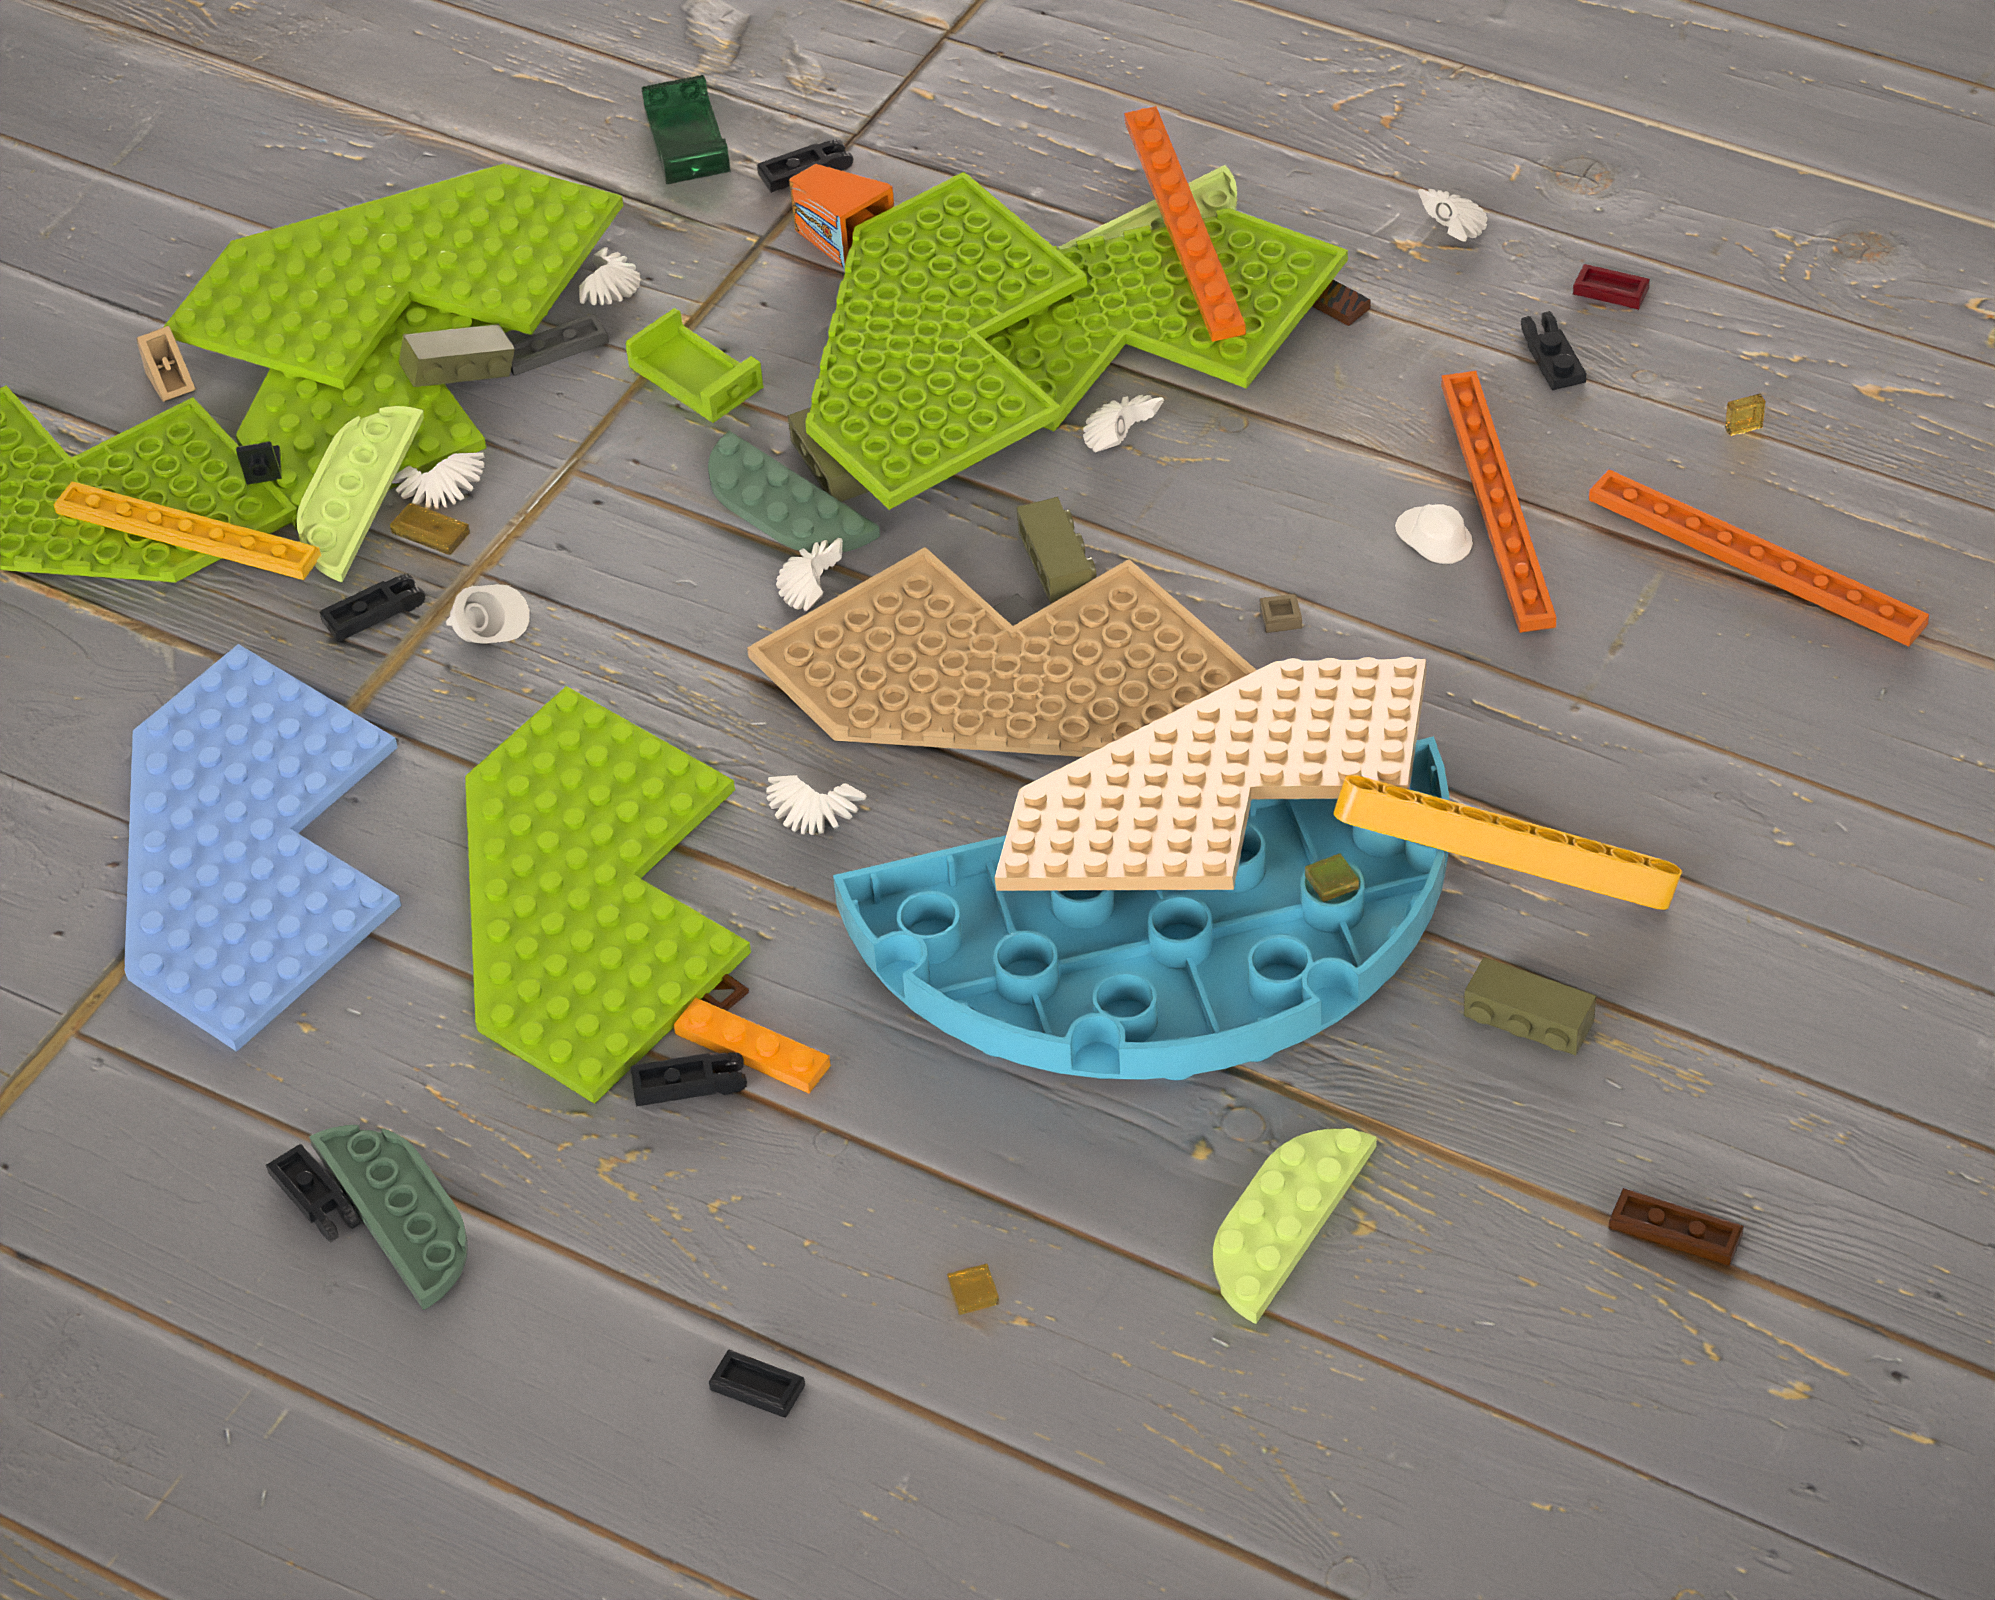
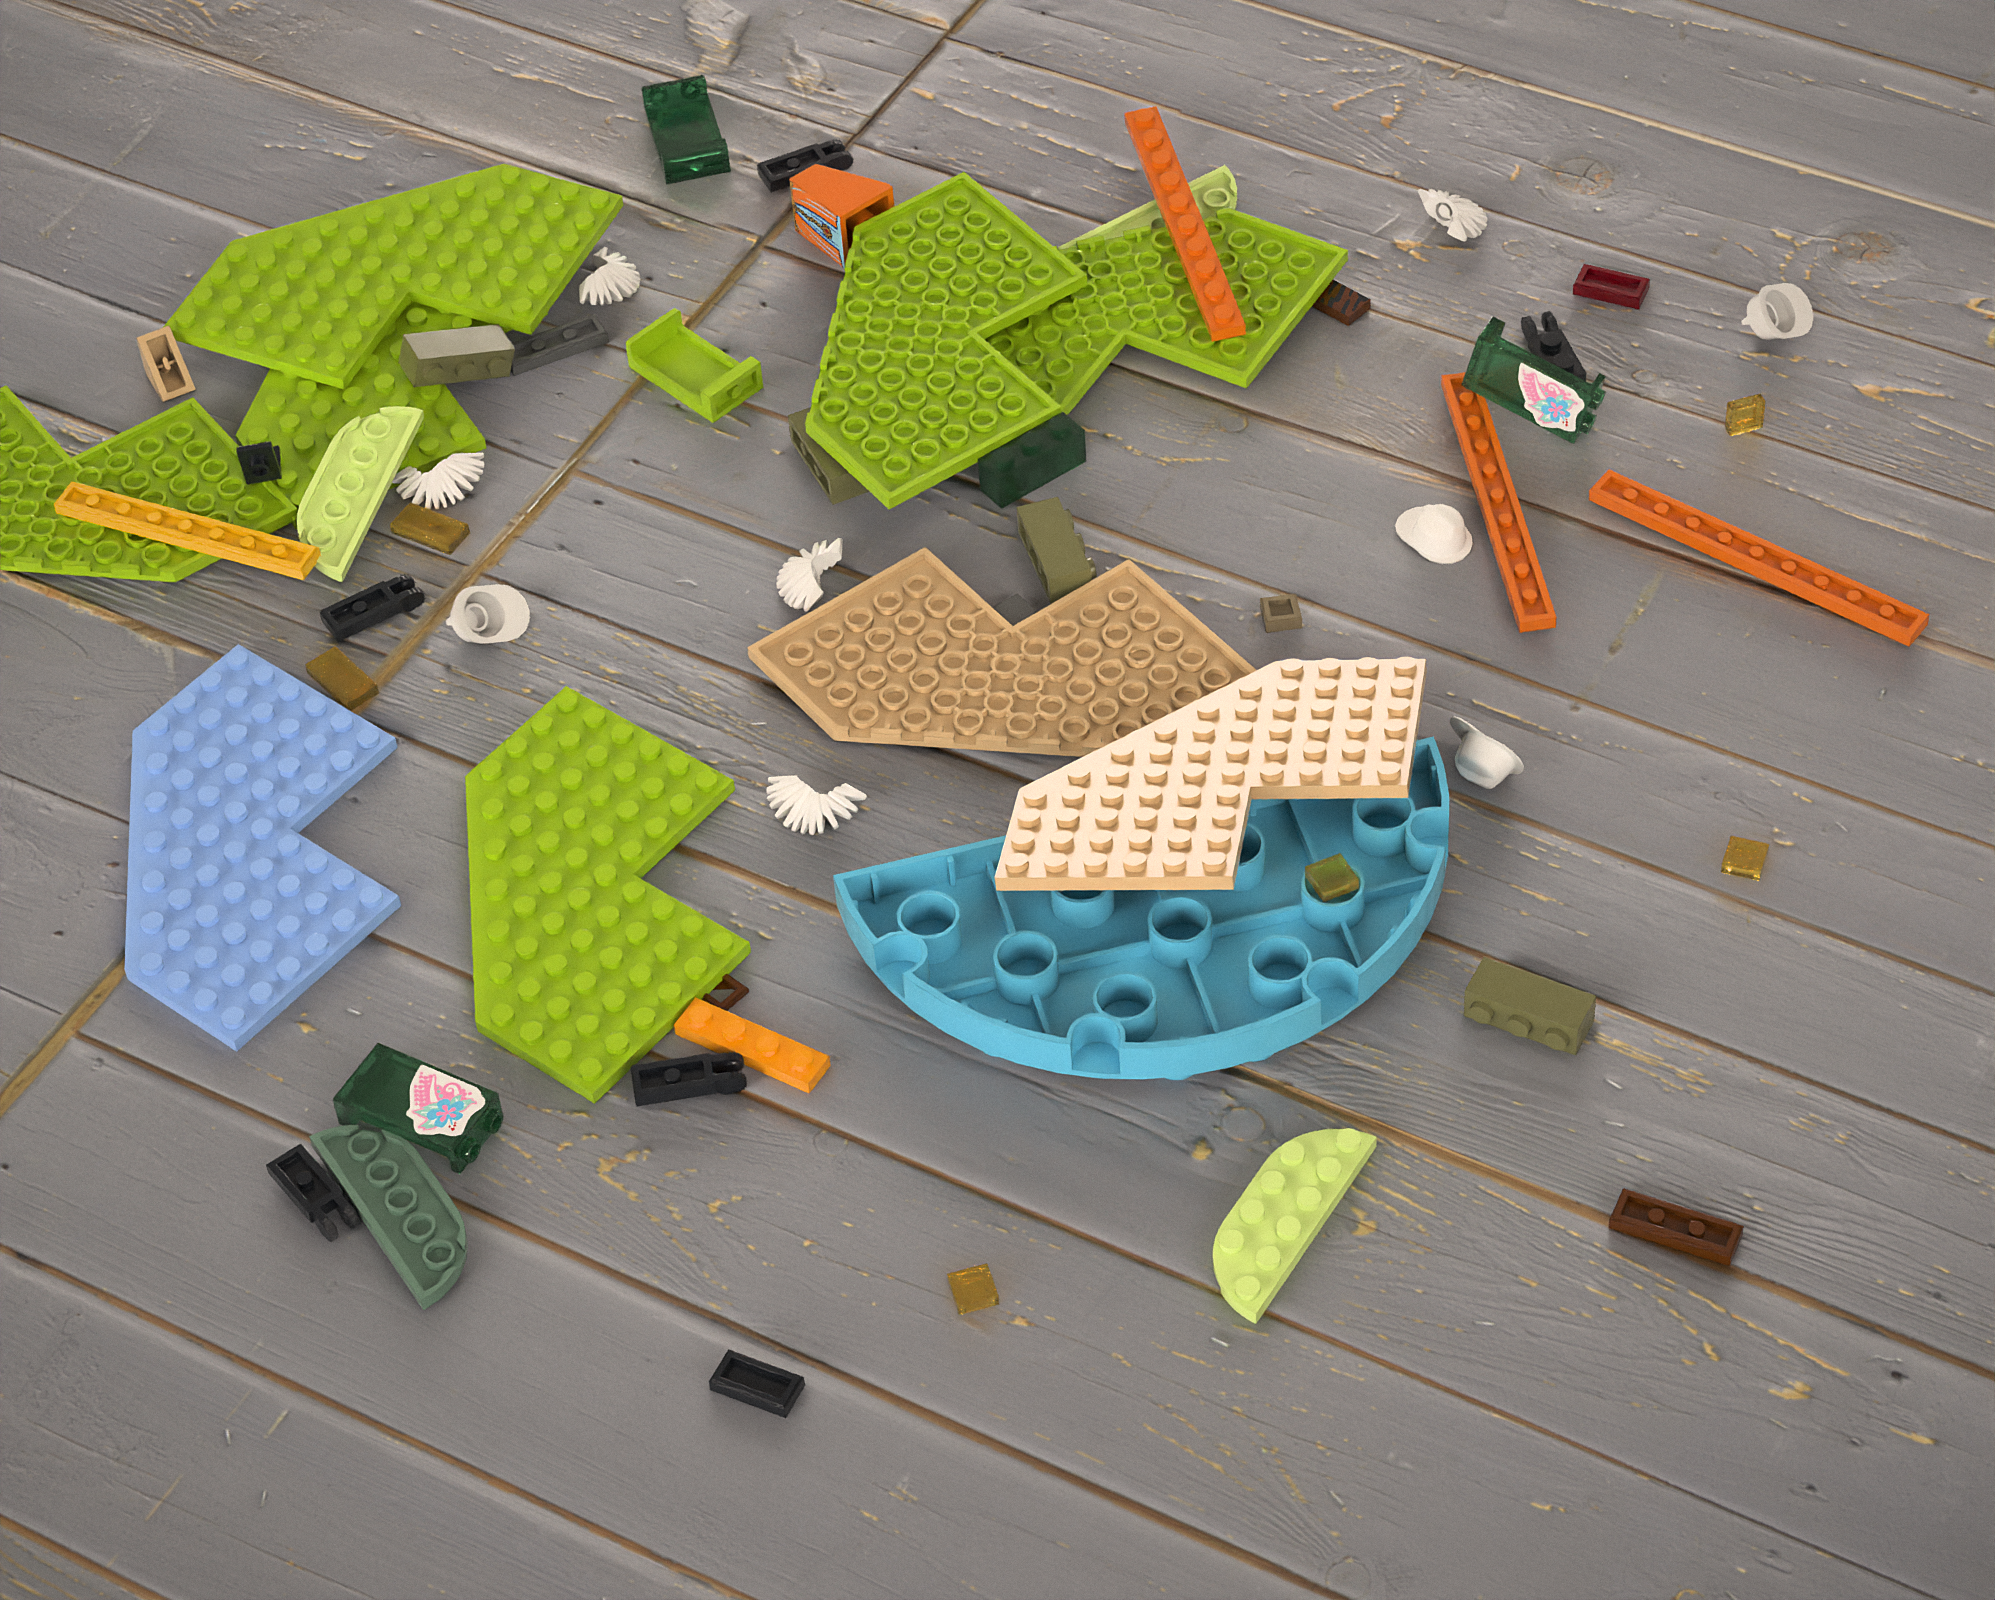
sand green plate [708,431,880,553] -> none
white hair [1083,395,1164,452] -> none
yellow beam [1333,775,1682,910] -> none
none -> clear yellow tile [305,646,379,711]
none -> clear green panel [332,1043,503,1174]
none -> clear green brick [978,412,1086,509]
none -> white piece [1450,716,1524,789]
none -> clear green panel [1461,316,1606,444]
none -> clear yellow tile [1721,836,1769,881]
none -> white piece [1741,283,1813,340]

